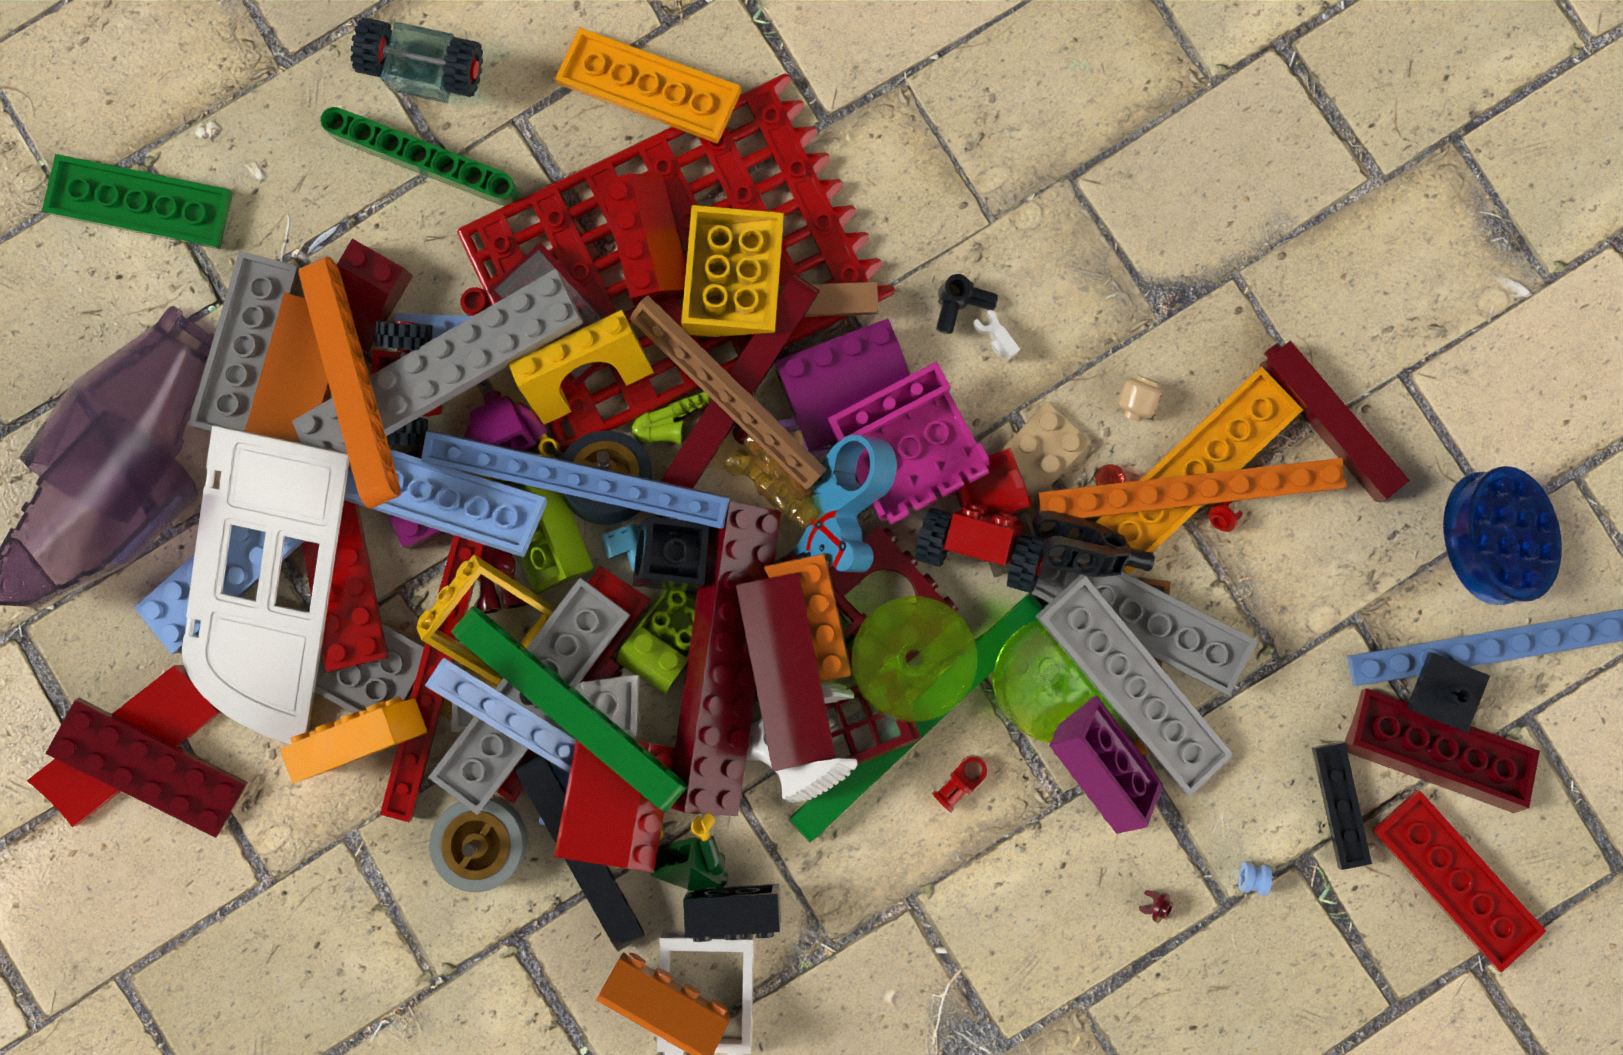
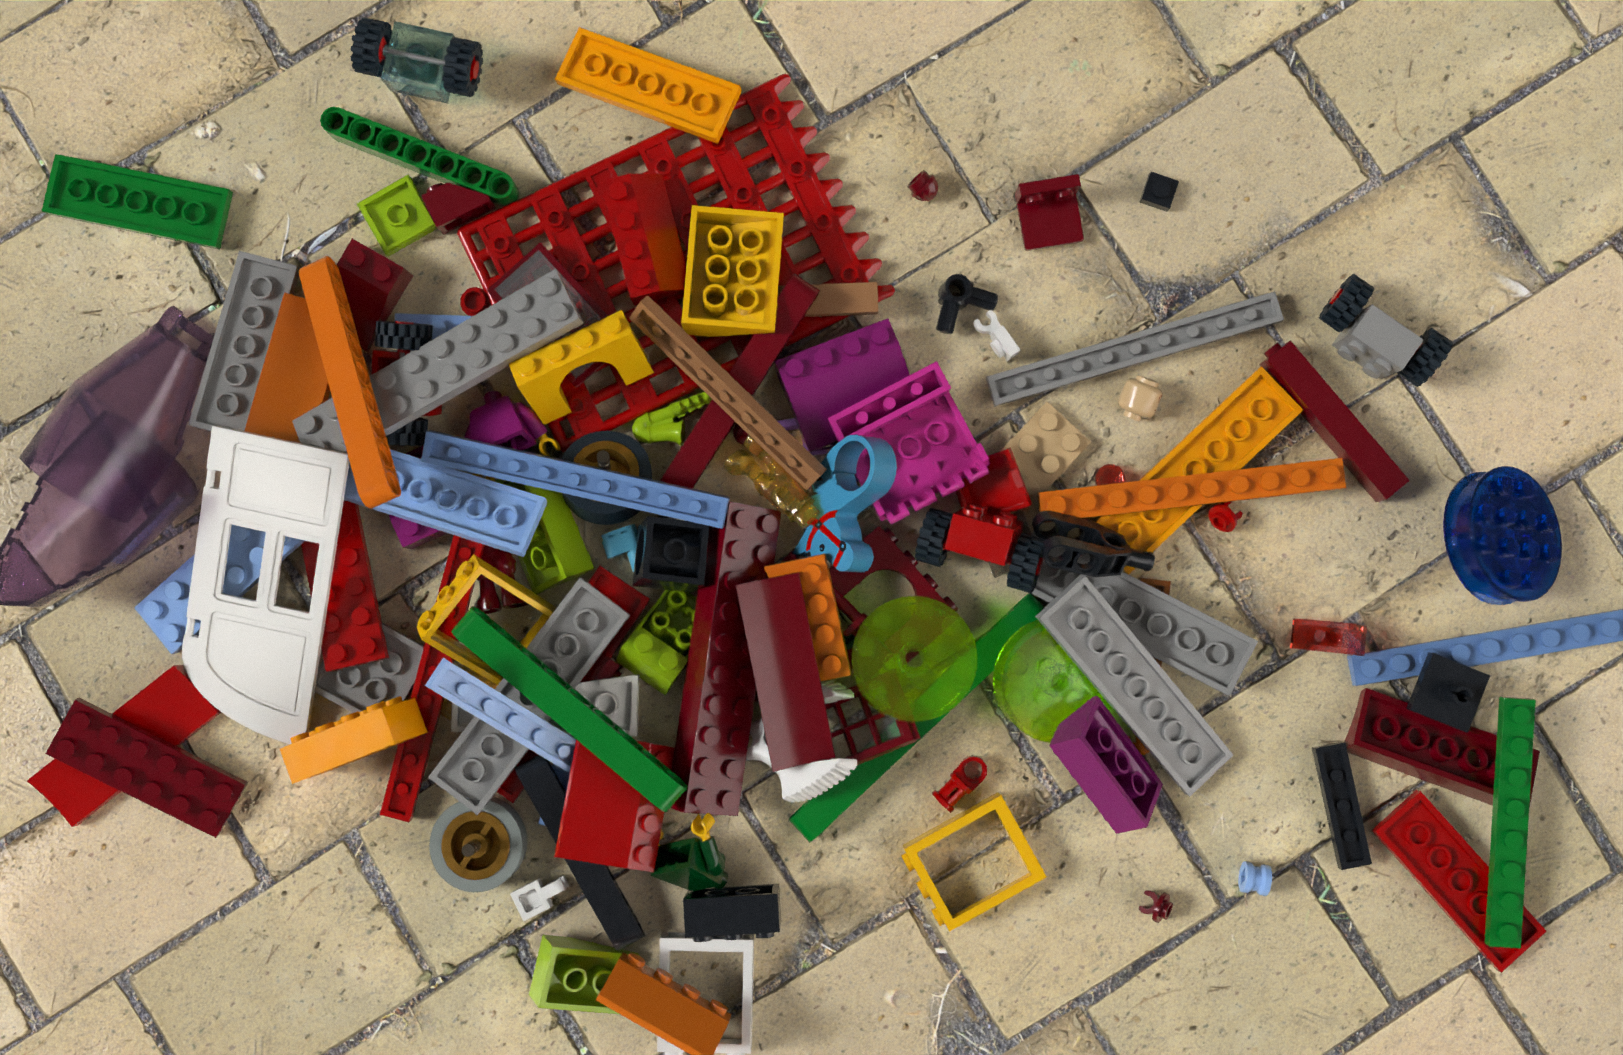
none -> lime tile [357,175,438,257]
none -> dark red slope [421,182,497,235]
none -> white plate [510,875,569,922]
none -> lime slope [529,935,640,1015]
none -> yellow window [901,792,1047,932]
none -> dark red plate [907,170,939,201]
none -> light grey plate [986,291,1284,407]
none -> dark red bracket [1015,174,1084,251]
none -> black plate [1139,172,1179,212]
none -> clear red slope [1290,618,1367,656]
none -> brick [1319,274,1453,387]
none -> green plate [1485,697,1536,949]

